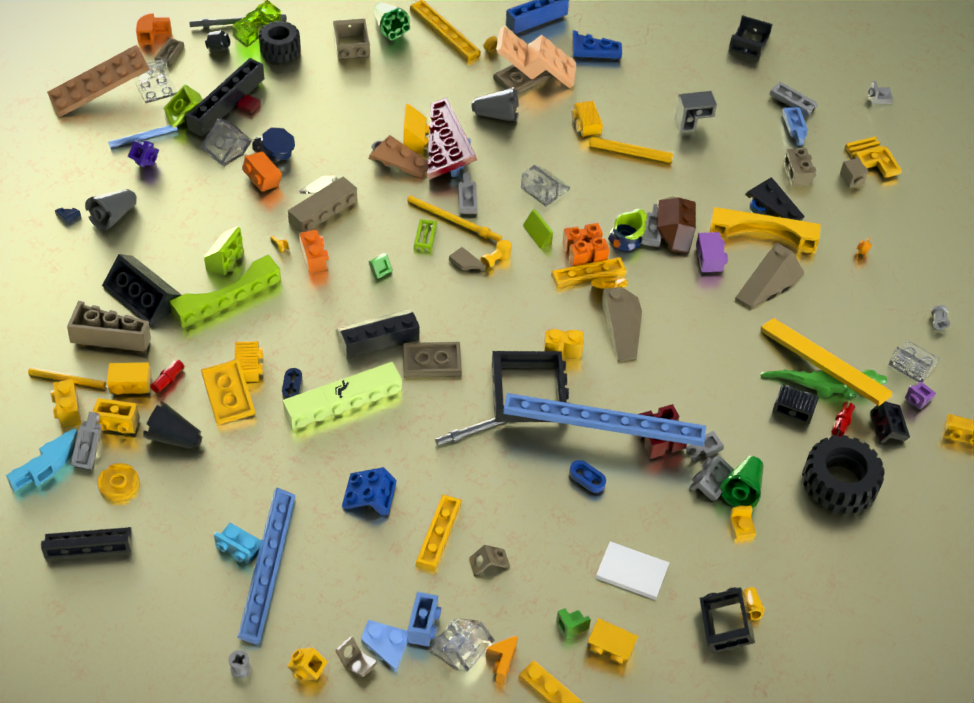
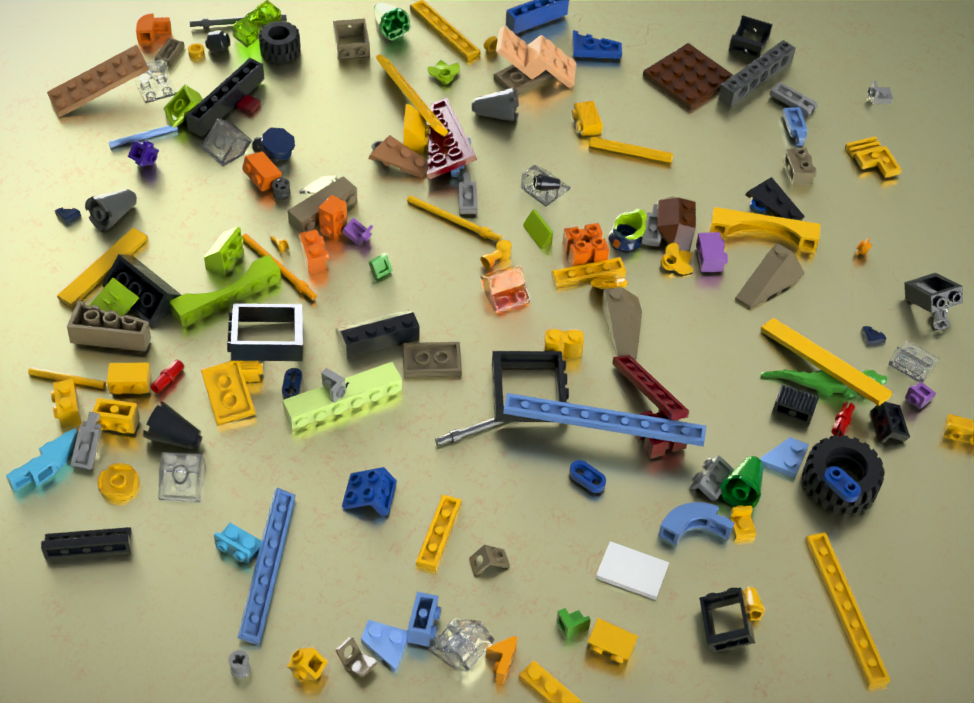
lime tile [414,219,437,252] -> none
dark tan tile [449,247,486,271] -> none
dark grey brick [674,91,717,133] -> none
light grey plate [686,431,724,462] -> none
dark tan brick [840,158,868,188] -> none
none -> yellow tile [57,227,148,308]
none -> lime piece [89,278,139,317]
none -> clear slope [158,452,206,502]
none -> yellow tile [188,43,205,59]
none -> black window [227,304,303,361]
none -> light orange bar [242,234,317,301]
none -> dark grey wheel [272,177,291,200]
none -> orange brick [318,195,347,240]
none -> light grey bracket [321,368,346,403]
none -> medium lavender bracket [342,218,373,245]
none -> yellow tile [375,54,448,137]
none -> lime plate [427,60,460,83]
none -> clear orange slope [480,266,531,313]
none -> black cone [533,174,560,192]
none -> dark red plate [612,355,689,421]
none -> reddish brown plate [643,43,734,110]
none -> medium blue arch [658,502,735,545]
none -> yellow plate [660,243,693,275]
none -> dark grey brick [718,40,796,108]
none -> light blue wing [760,437,809,478]
none -> yellow tile [805,532,891,688]
none -> blue plate [823,466,861,502]
none -> dark blue tile [861,326,887,345]
none -> black window [904,273,963,313]

